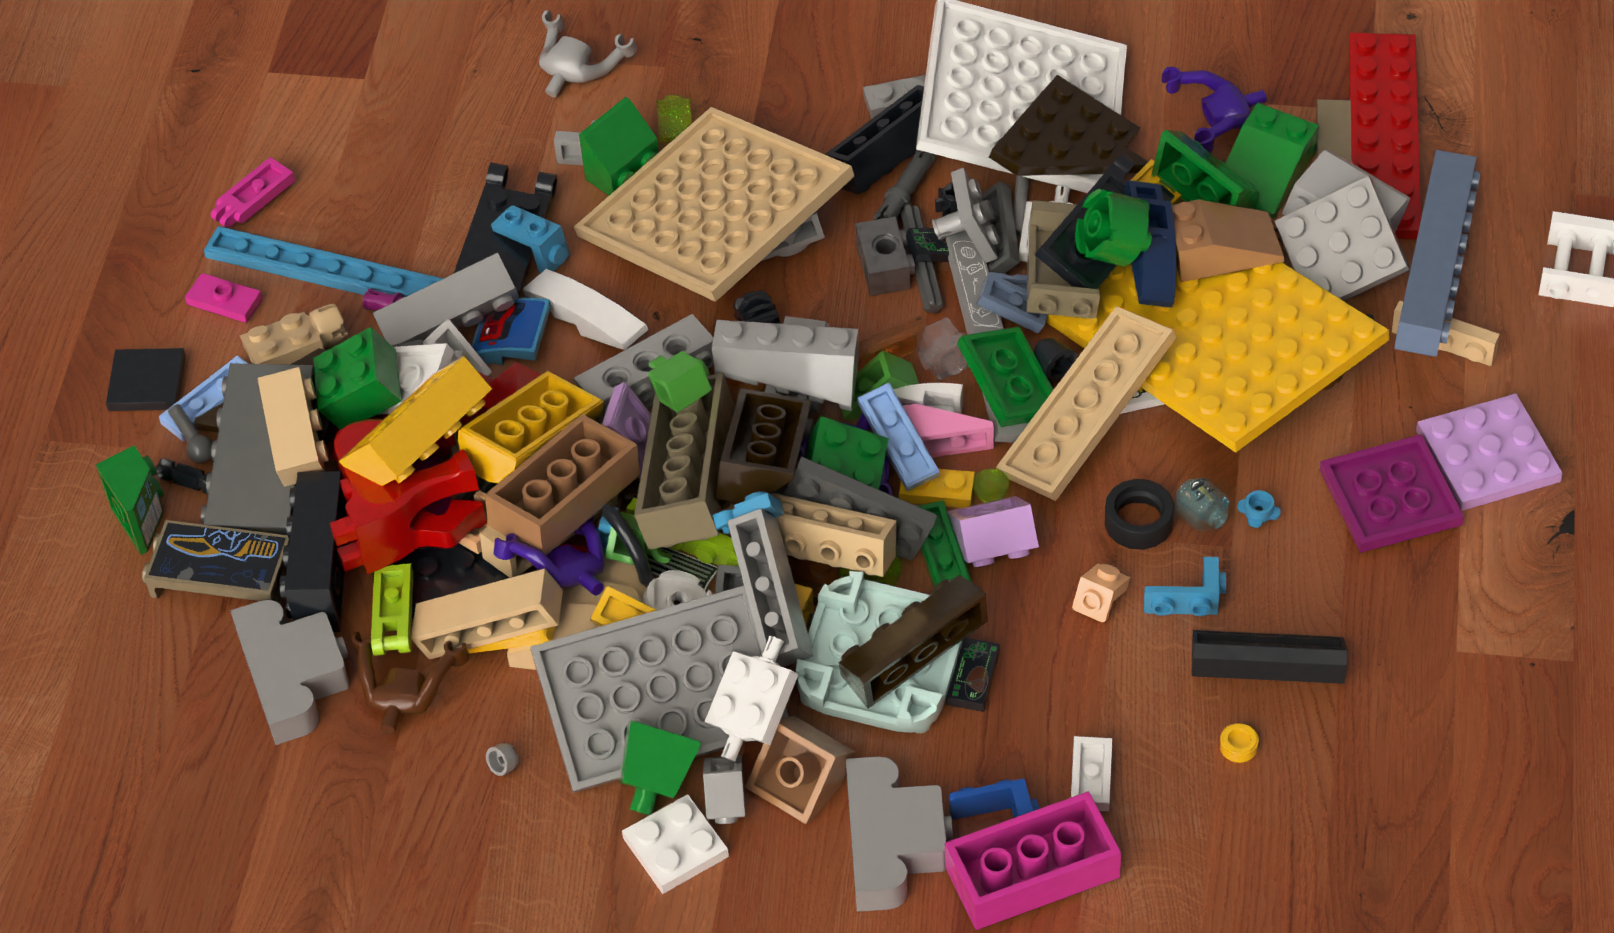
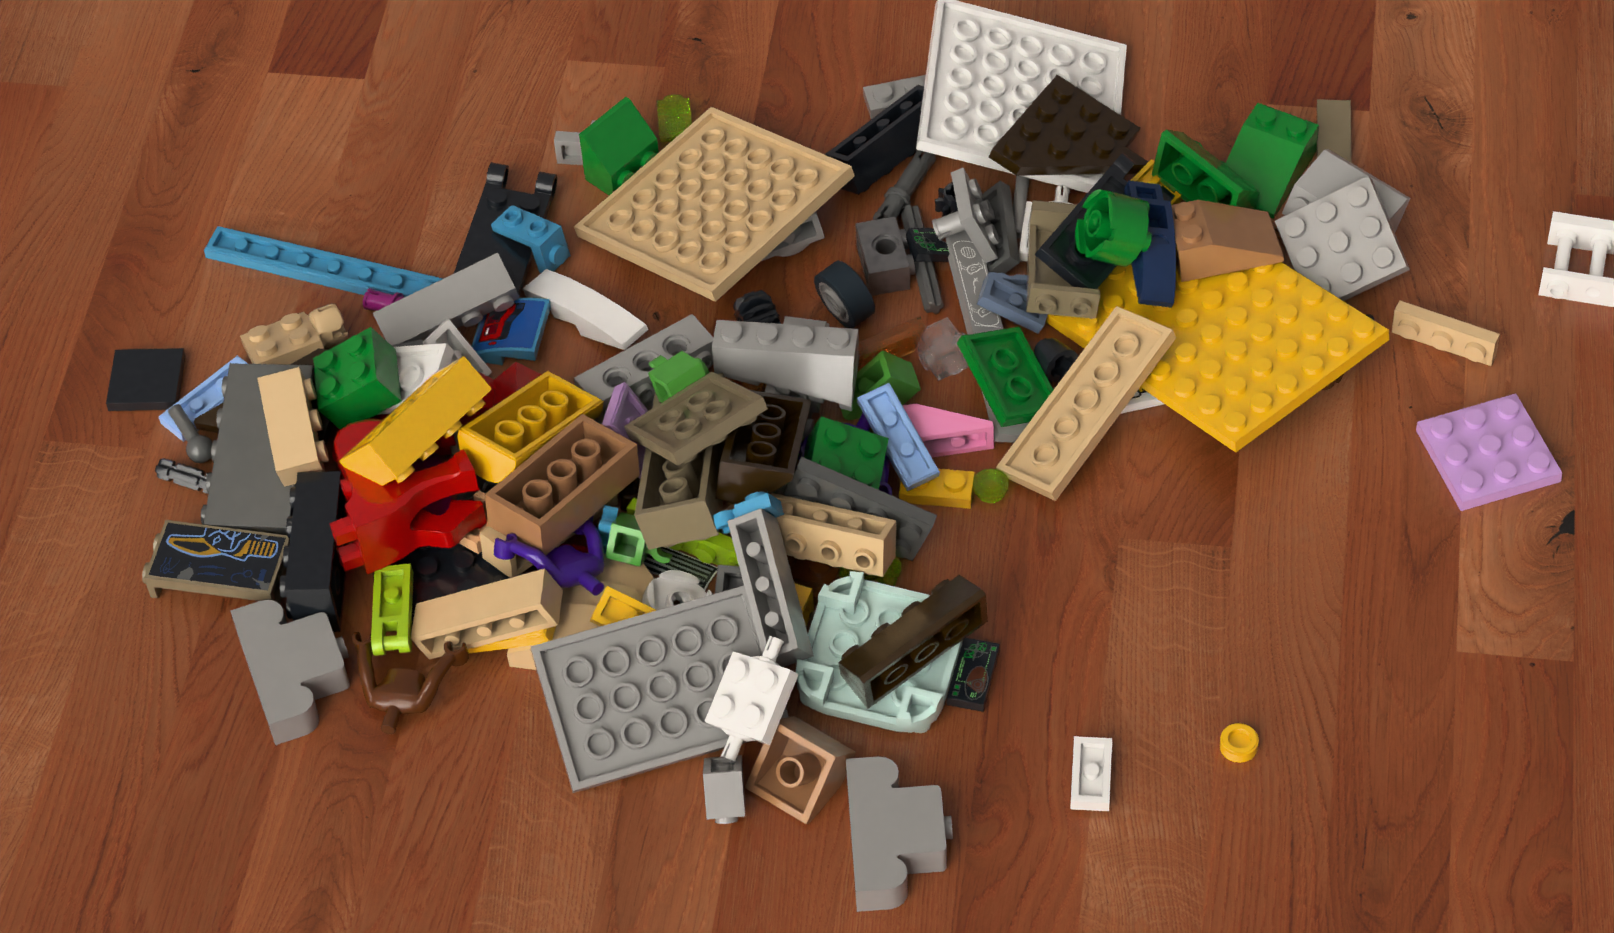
green slope [95,445,164,555] -> none
dark pink plate [185,273,263,323] -> none
dark pink hinge [211,157,295,228] -> none
light grey hinge [486,743,520,776] -> none
light grey piece [539,10,637,98] -> none
black piece [602,505,653,587] -> none
green torso [620,720,701,816] -> none
white plate [622,794,729,894] -> none
white slope [893,383,963,414] -> none
green tile [917,500,972,588] -> none
dark pink brick [945,791,1121,930] -> none
lavender slope [947,496,1039,567] -> none
blue bracket [949,778,1039,820] -> none
light nougat bracket [1072,563,1131,622] -> none
black tyre [1104,479,1174,550] -> none
dark azure bracket [1143,557,1226,616] -> none
dark purple piece [1161,67,1267,153] -> none
clear light blue head [1175,478,1229,532] -> none
black piece [1191,630,1348,684] -> none
dark azure plate [1237,490,1281,528] -> none
magenta plate [1319,434,1464,553] -> none
red plate [1348,33,1421,240] -> none
sand blue brick [1394,150,1481,357] -> none
none -> dark tan plate [624,372,768,465]
none -> black wheel [814,260,875,329]

